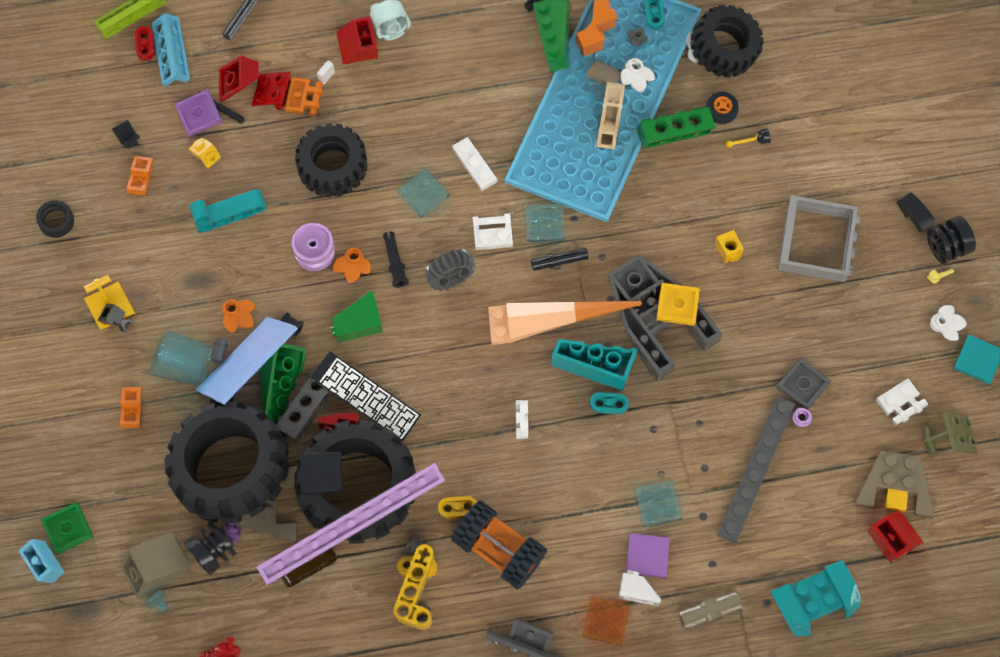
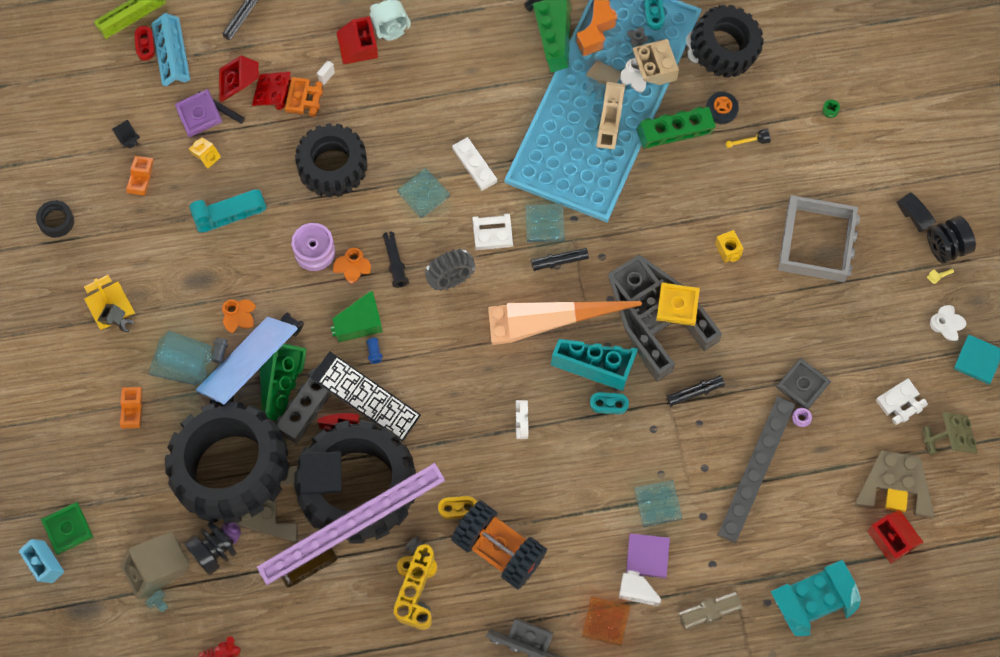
none -> blue pin [366,338,383,364]
none -> tan slope [632,39,679,85]
none -> black pin [666,375,725,407]
none -> green bush [822,99,840,118]

